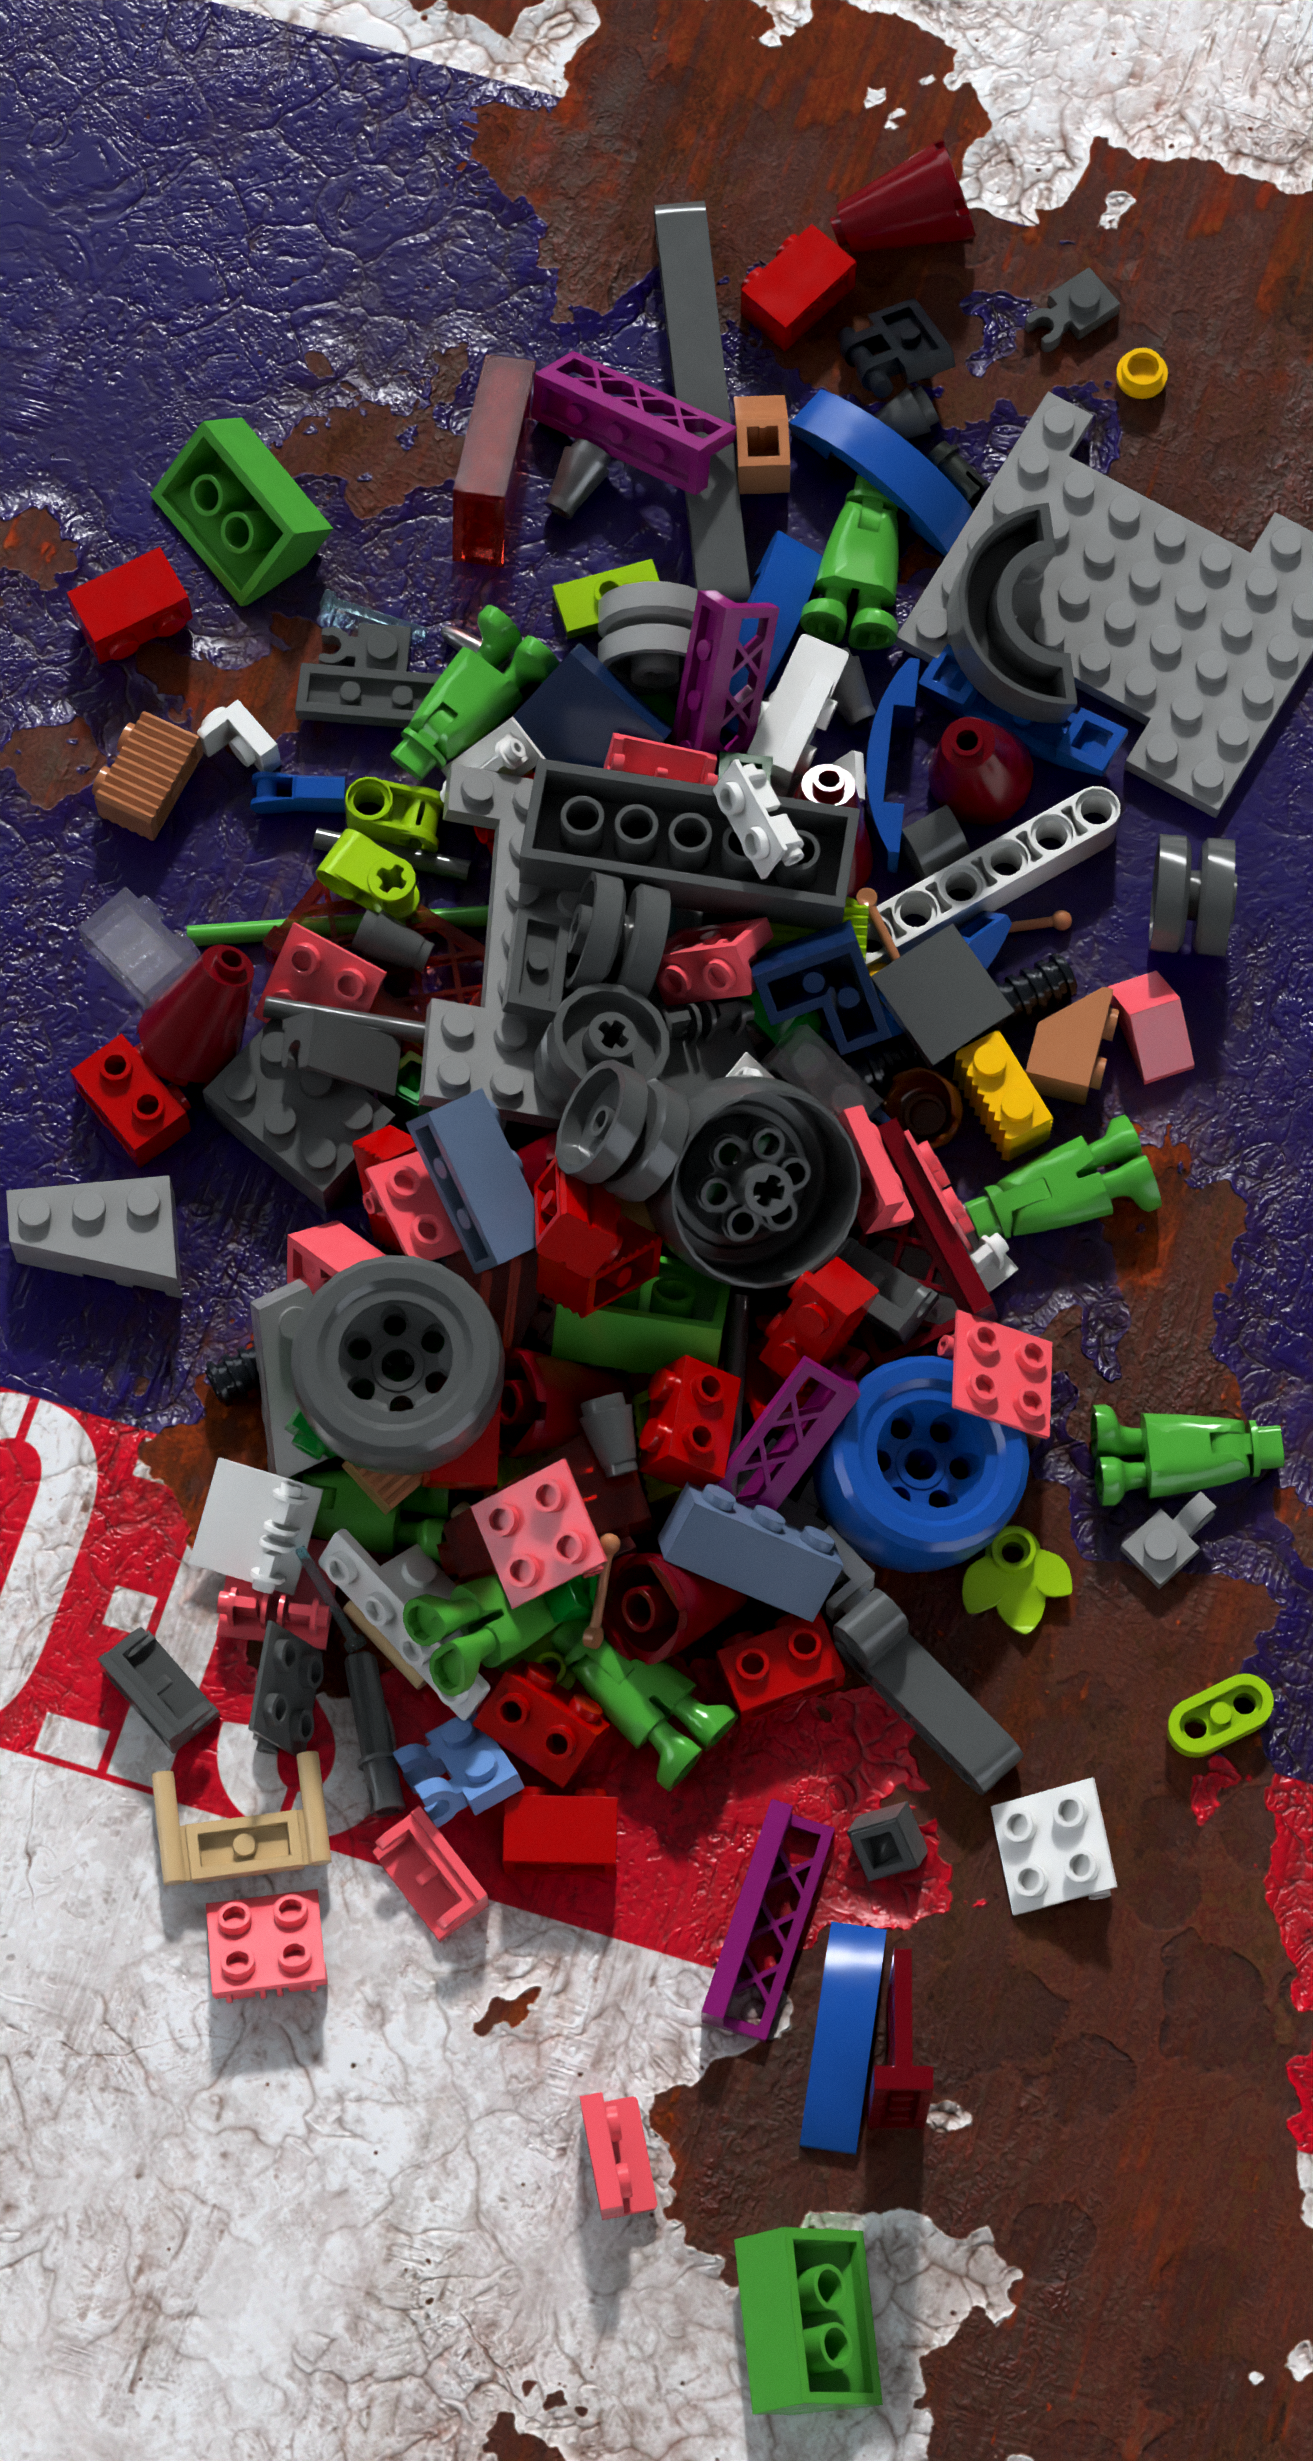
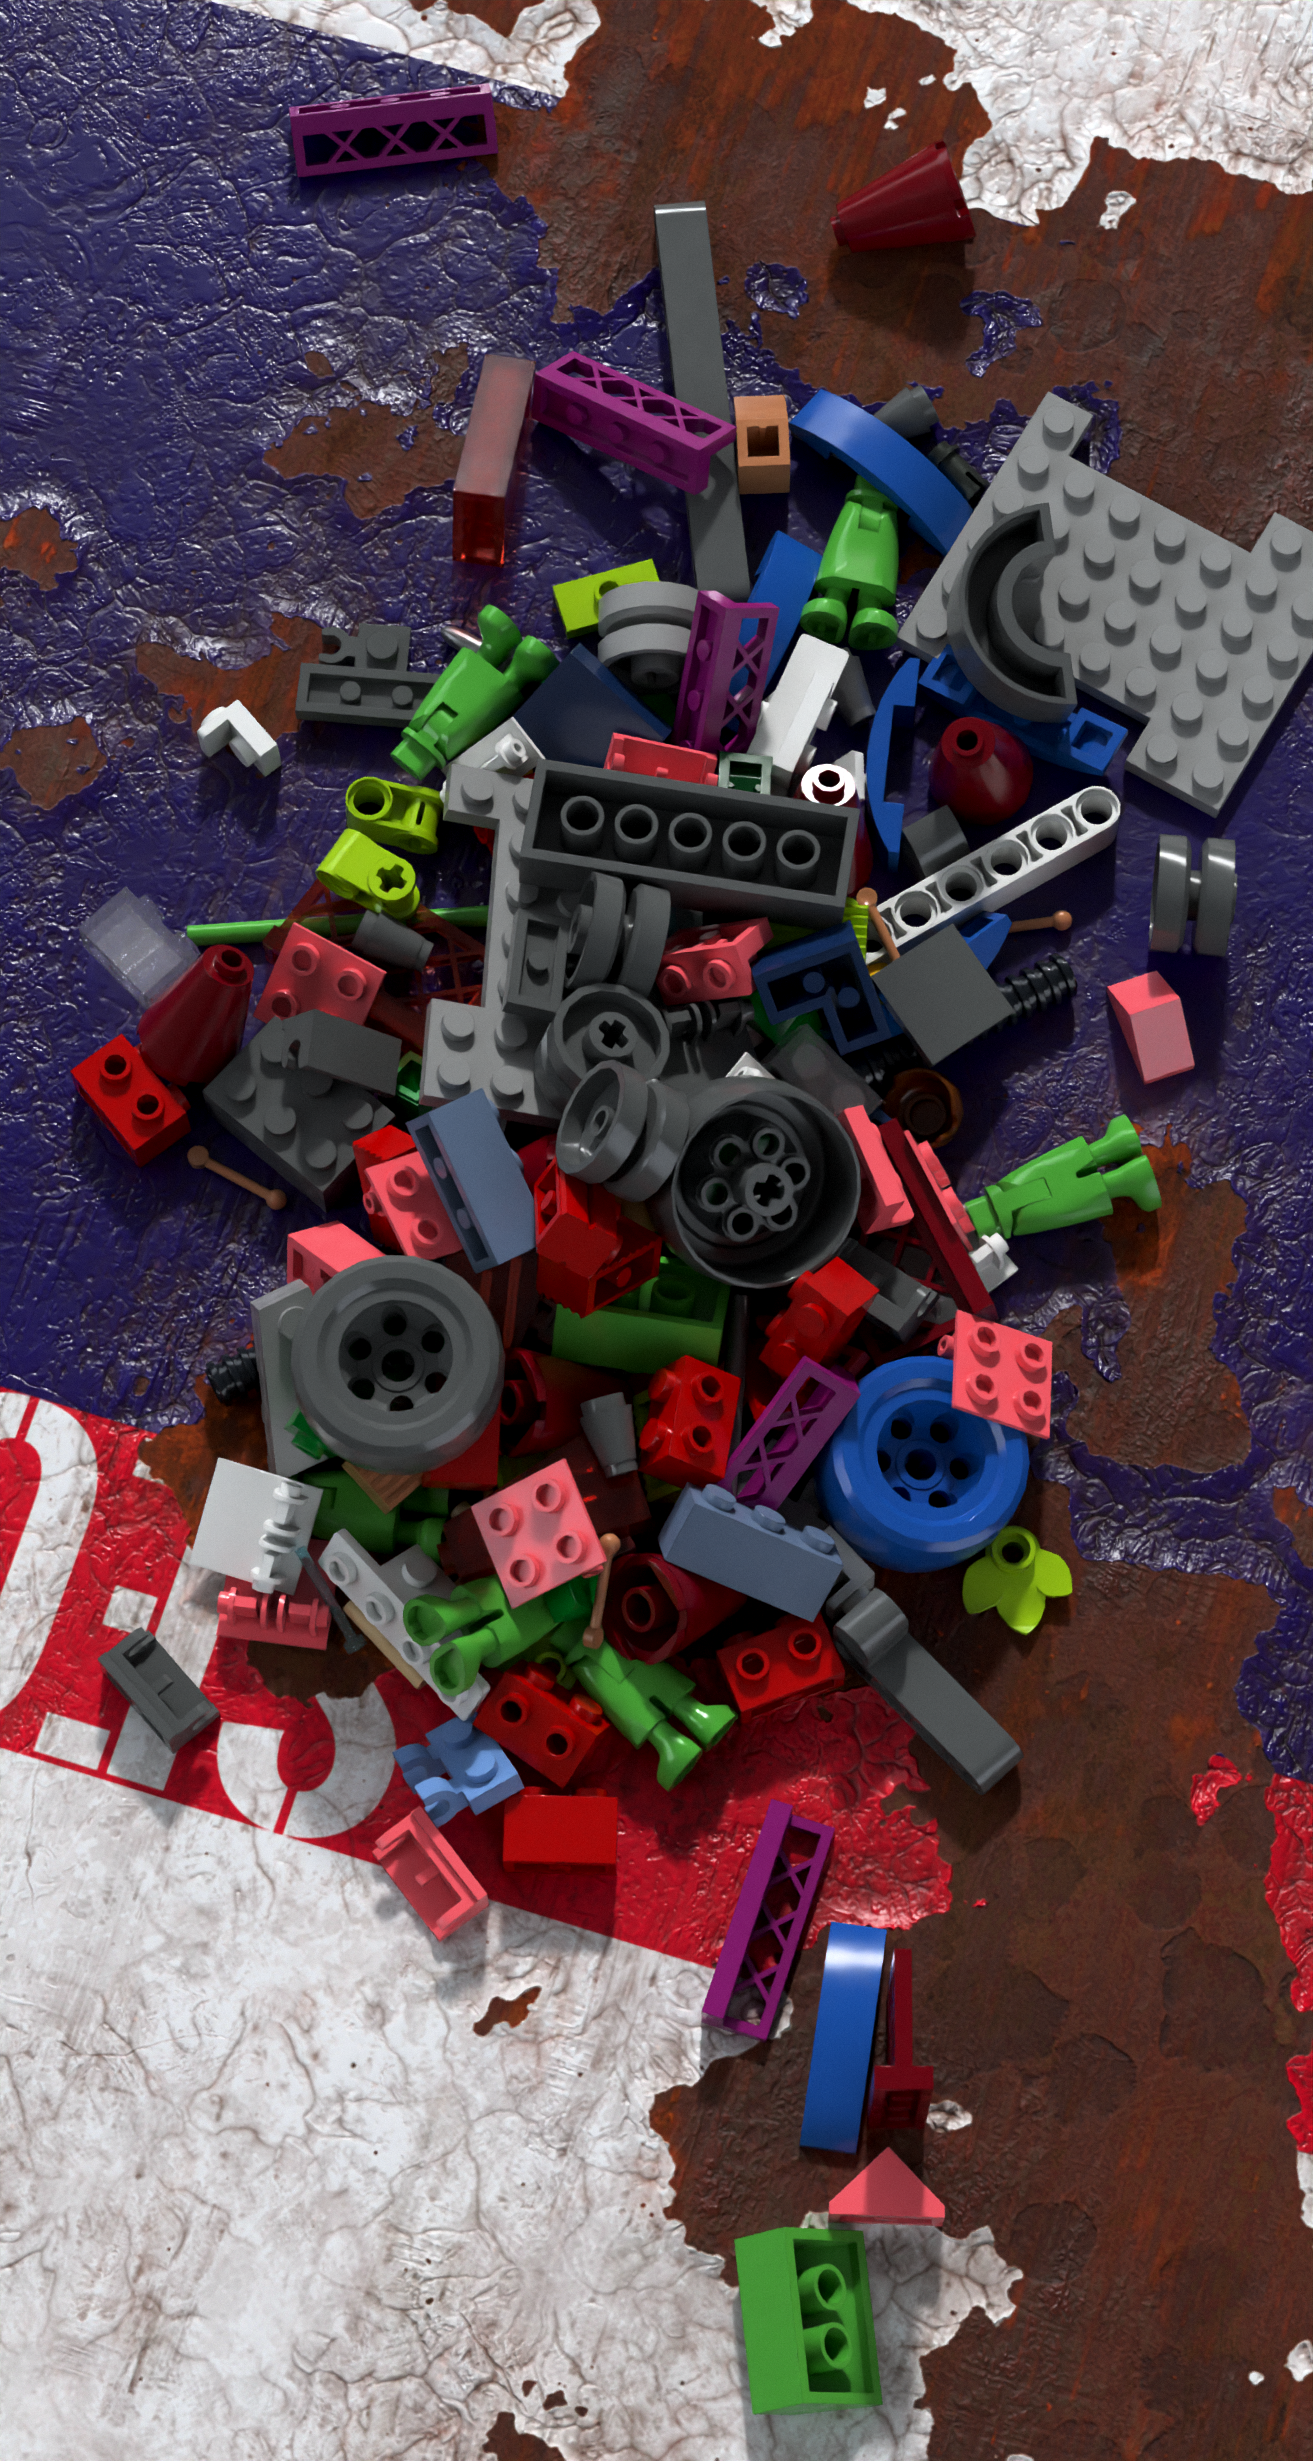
light grey wedge [6,1175,182,1298] -> none
red brick [66,547,193,665] -> none
nougat brick [92,711,204,841] -> none
bright green slope [150,417,334,607] -> none
tan plate [152,1751,332,1886] -> none
coral hinge [206,1889,328,2003] -> none
dark grey hinge [248,1620,324,1758] -> none
blue bar [250,771,347,814] -> none
dark grey bar [263,996,426,1044] -> none
dark grey bar [313,828,472,881] -> none
clear light blue piece [320,589,428,638] -> none
dark grey axle [344,1651,406,1818] -> none
flat silver cone [544,438,611,519] -> none
coral bracket [580,2092,657,2220] -> none
white hinge [712,759,804,880] -> none
red brick [741,224,857,352] -> none
black plate [837,297,956,398] -> none
dark grey slope [847,1801,928,1882] -> none
yellow brick [953,1030,1054,1161] -> none
white hinge [990,1777,1117,1916] -> none
dark grey plate [1025,267,1120,352] -> none
nougat slope [1025,987,1120,1105] -> none
bright green piece [1090,1404,1284,1507] -> none
yellow plate [1116,348,1168,399] -> none
light grey plate [1121,1492,1216,1589] -> none
lime plate [1167,1674,1274,1758] -> none
none -> nougat hinge [187,1145,287,1210]
none -> magenta fence [289,83,499,177]
none -> coral slope [828,2146,945,2226]

